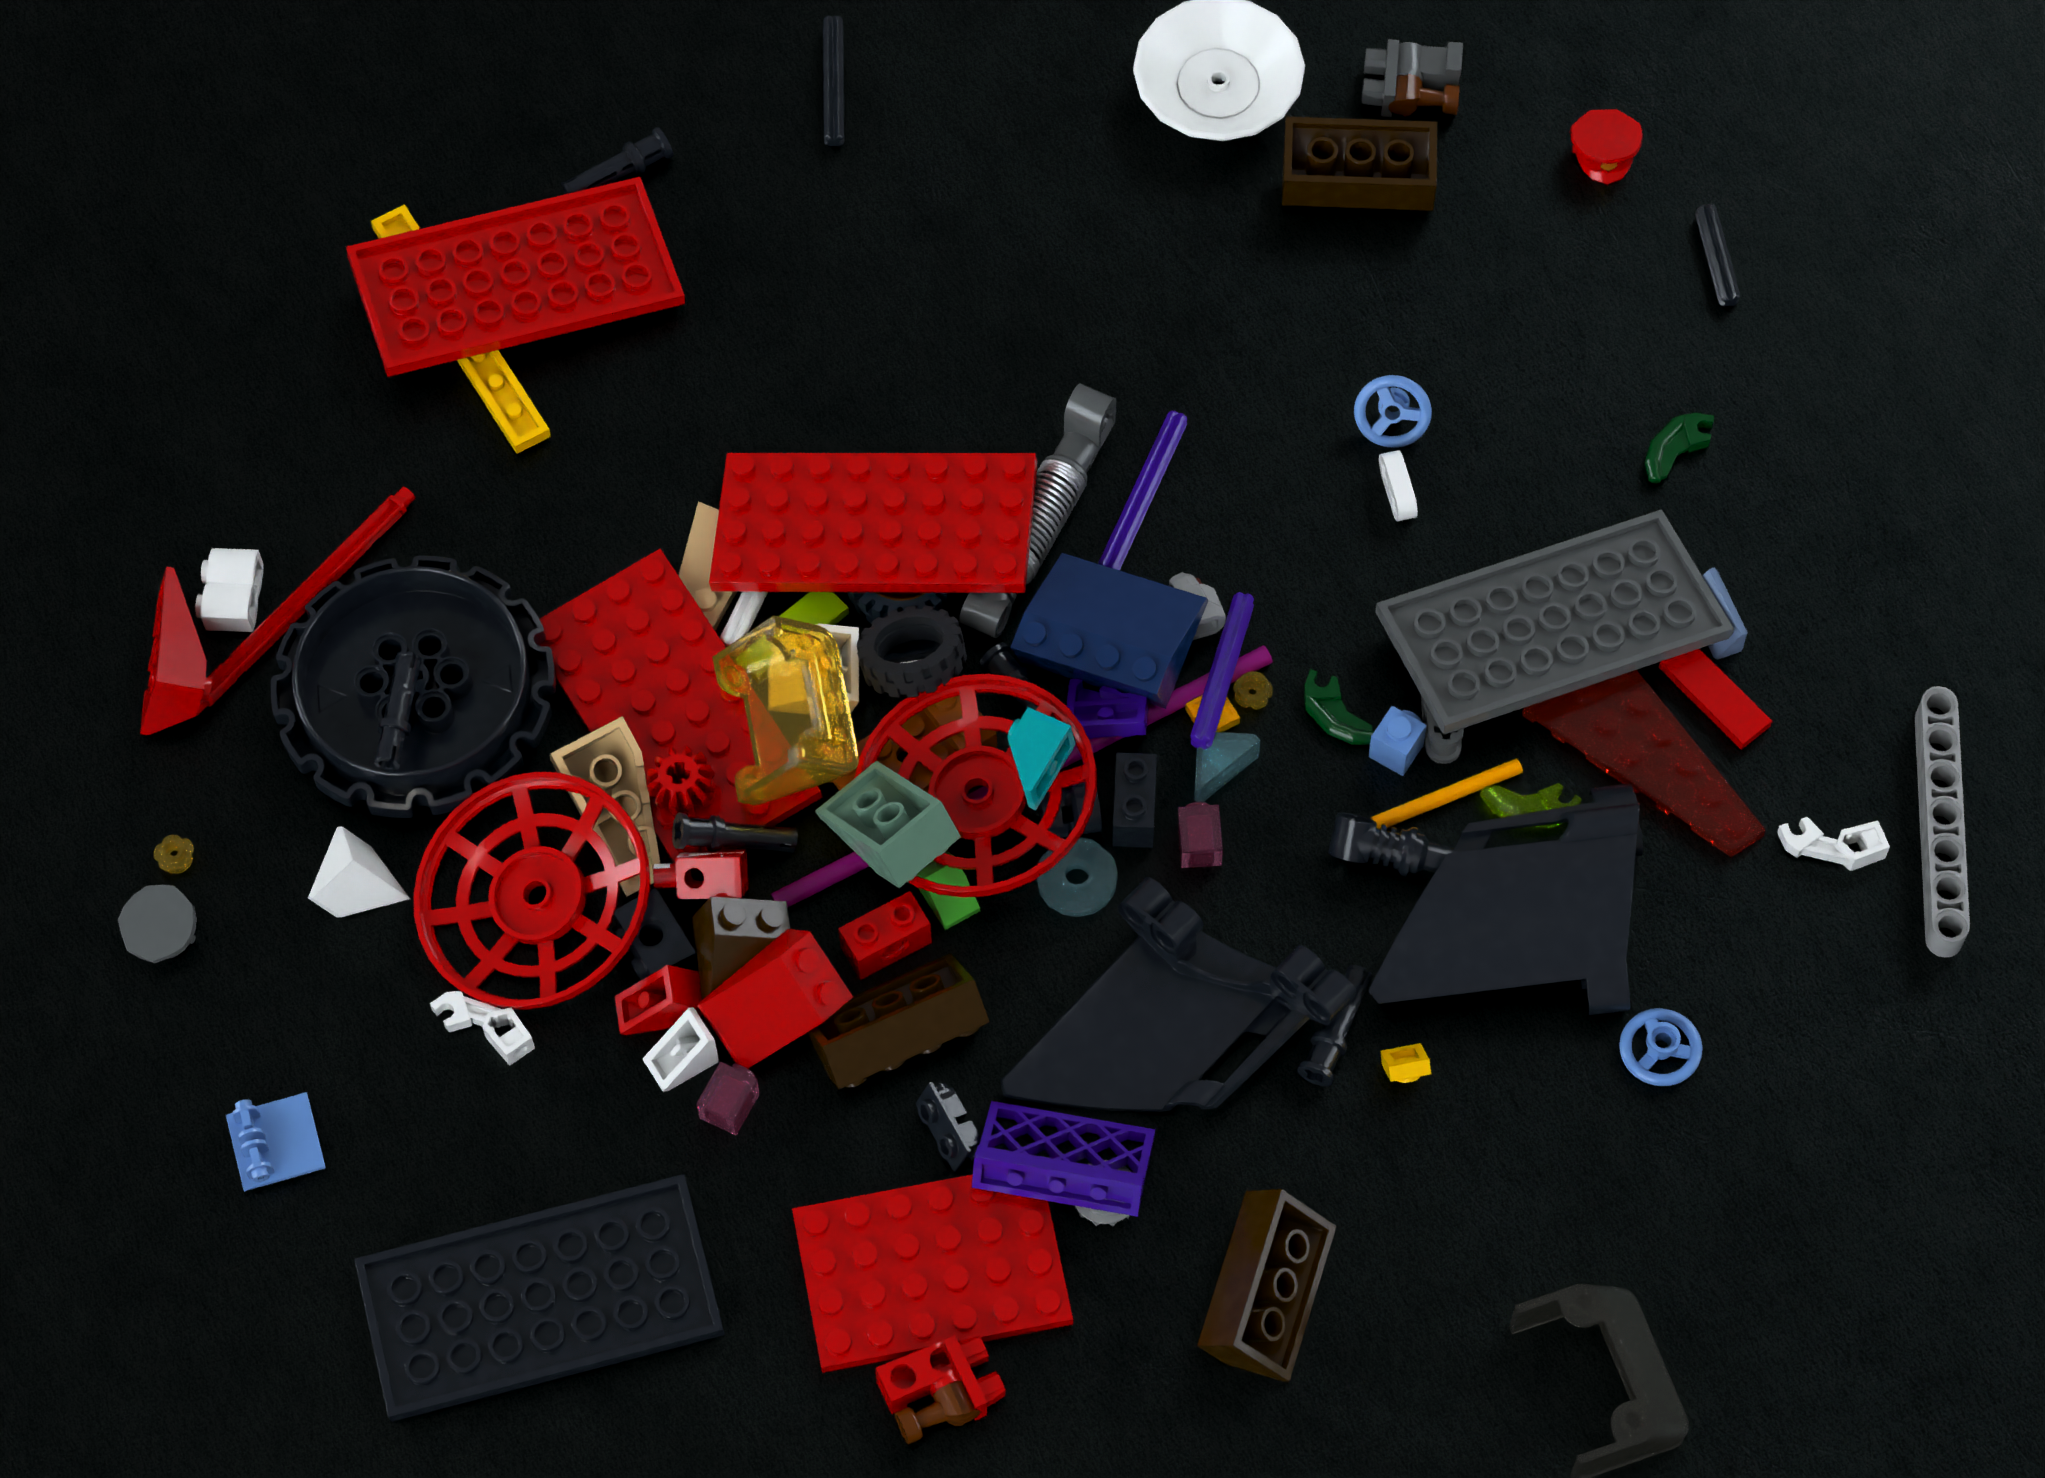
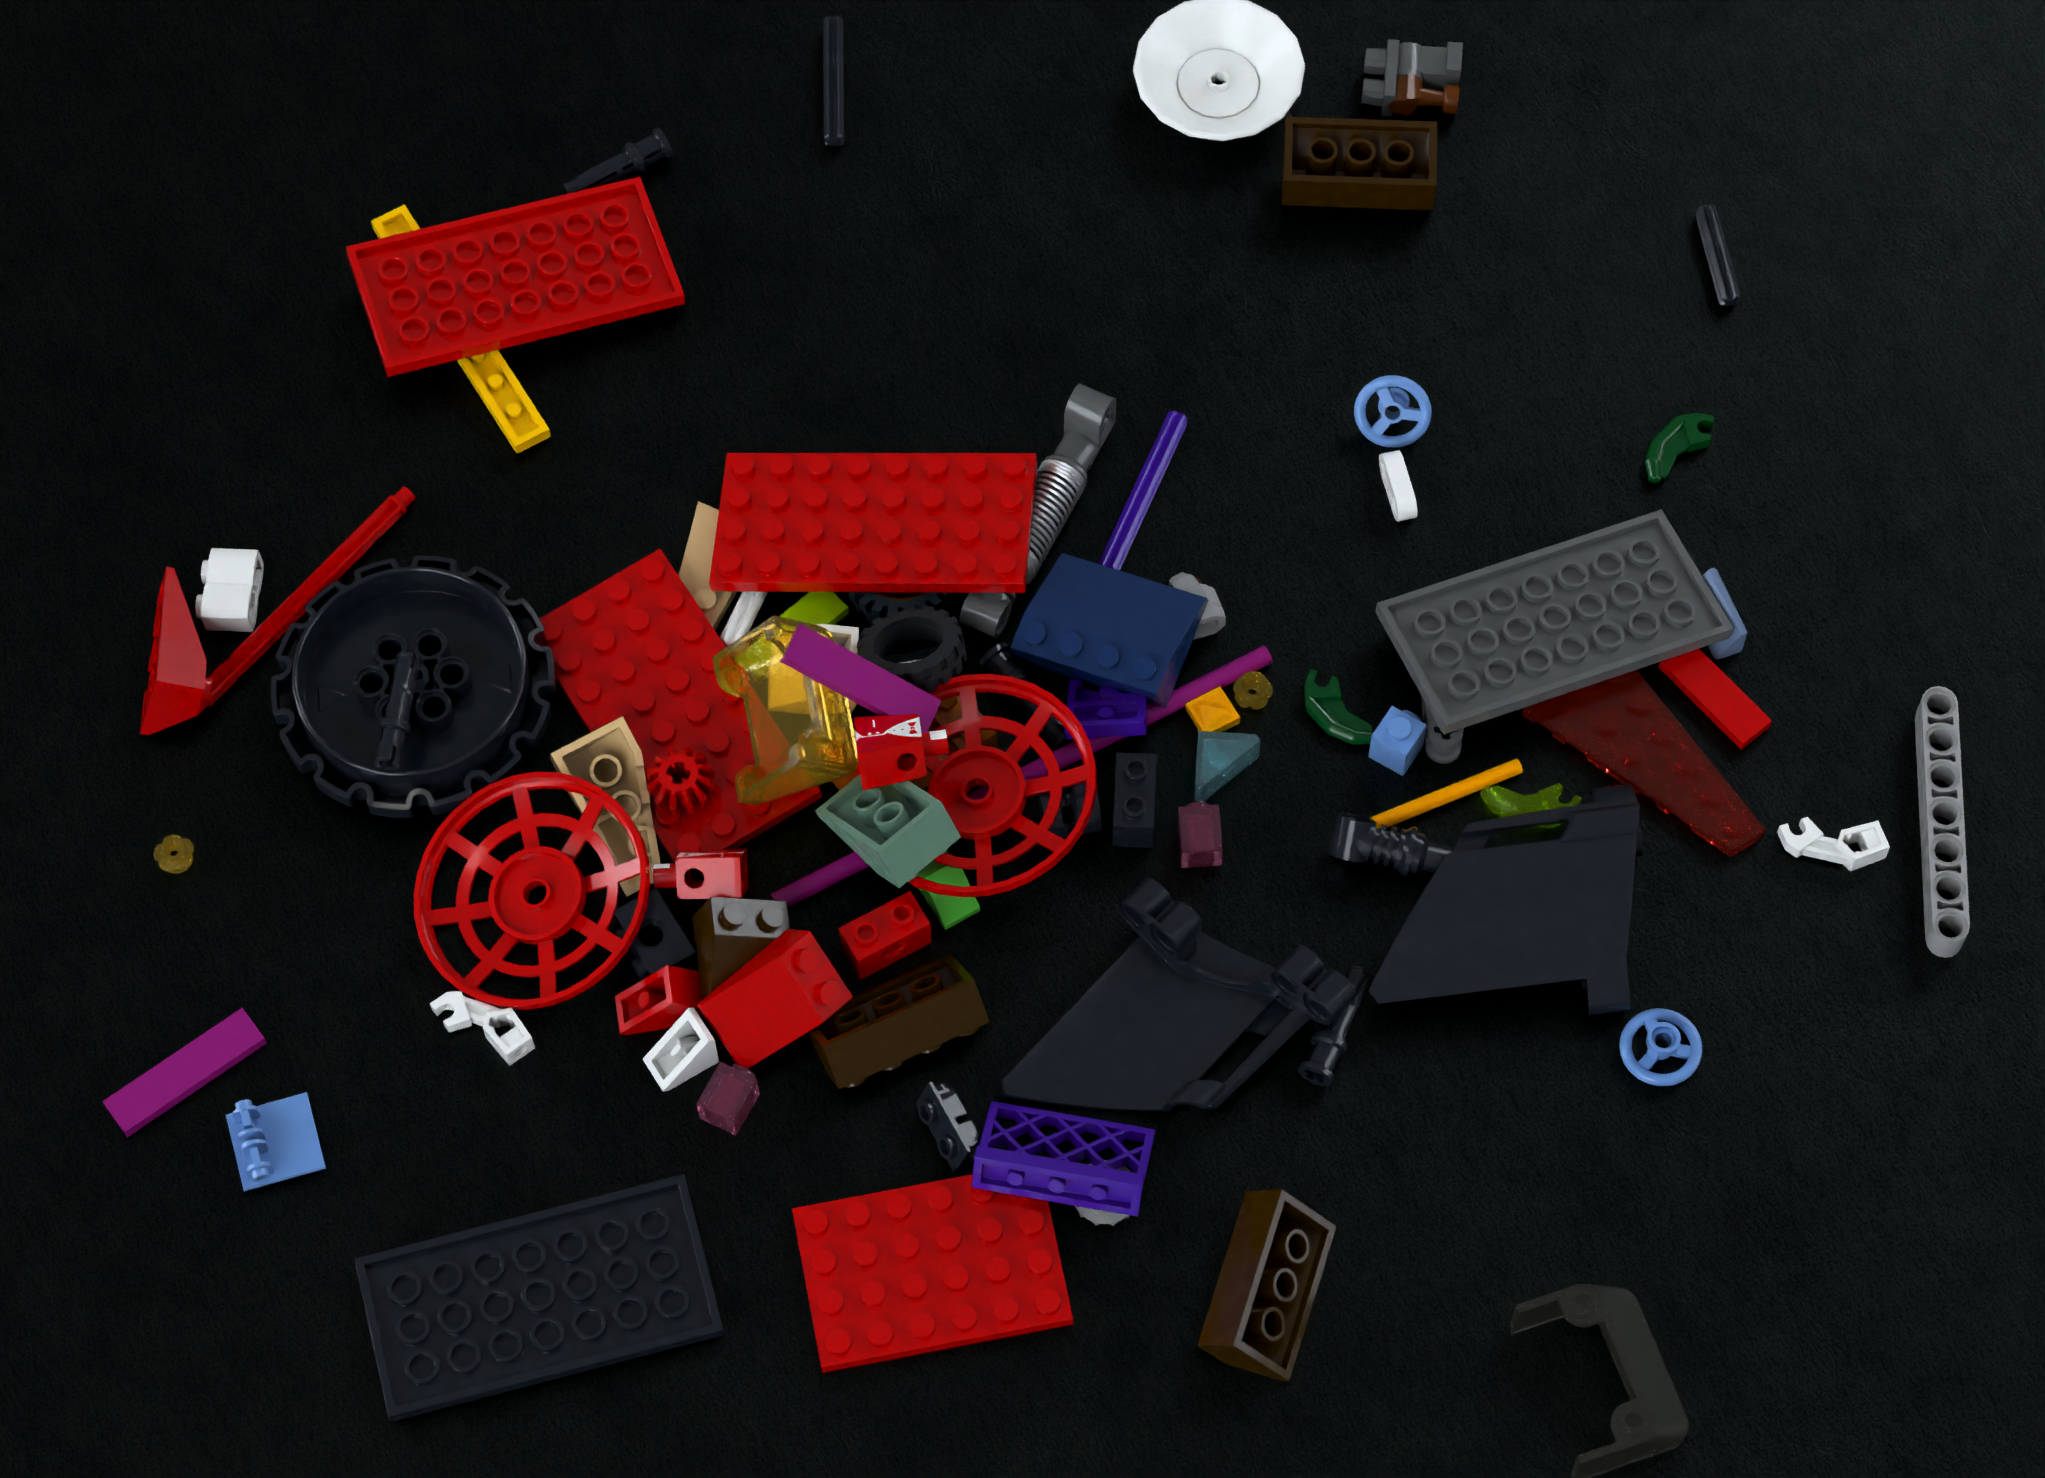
dark grey hat [118,885,197,963] -> none
white slope [308,827,410,918] -> none
black pin [672,812,798,853] -> none
red hips [876,1335,1006,1445] -> none
teal slope [1008,707,1076,810] -> none
clear light blue tile [1037,838,1118,917] -> none
dark purple axle [1190,592,1254,750] -> none
yellow plate [1380,1043,1431,1083] -> none
red hat [1570,109,1643,185] -> none
none -> magenta tile [102,1008,267,1137]
none -> magenta tile [780,624,942,733]
none -> red torso [854,714,949,790]

